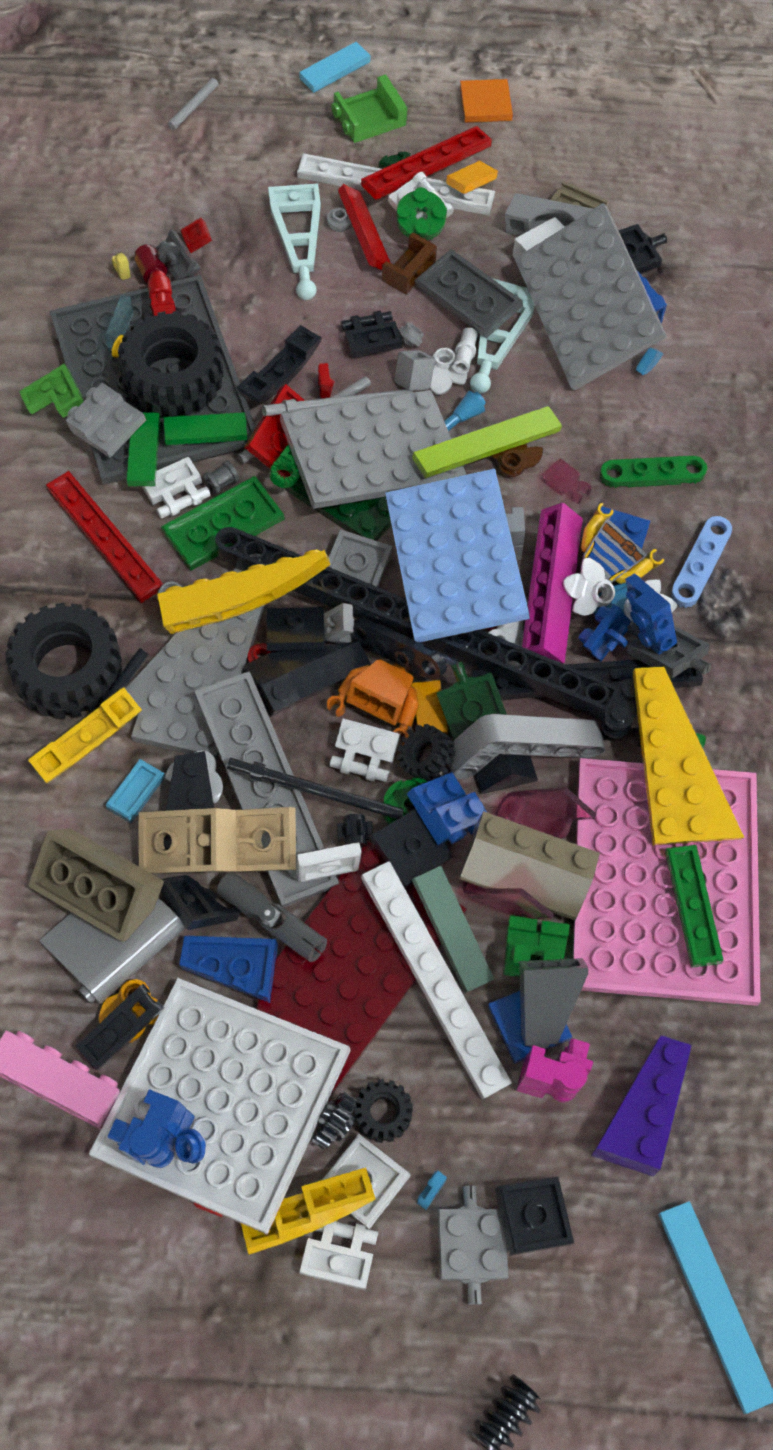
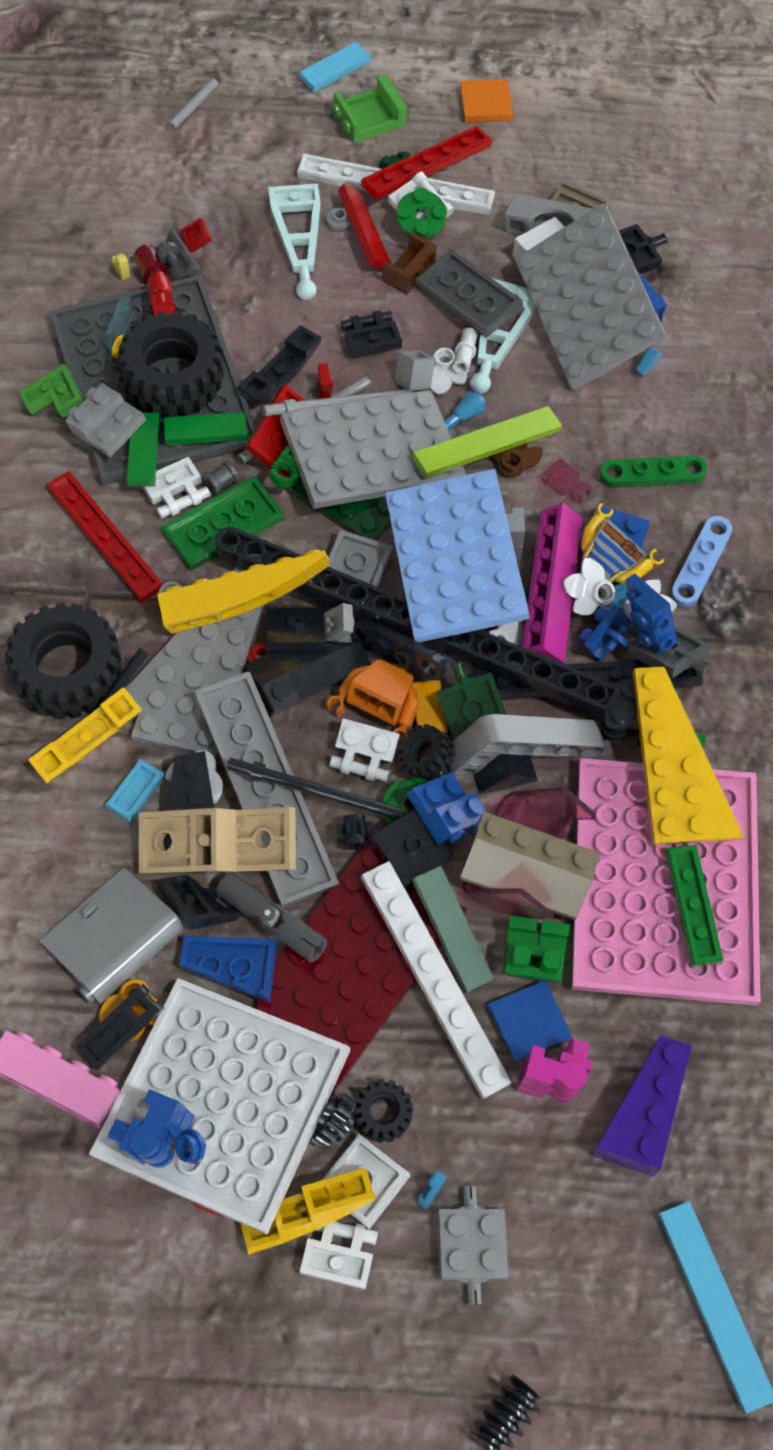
dark tan slope [28,828,164,942] -> none
white plate [296,842,362,882] -> none
light grey plate [399,322,424,346] -> none
light orange tile [446,161,498,194] -> none
black plate [495,1177,574,1256] -> none
dark grey slope [519,958,589,1048] -> none

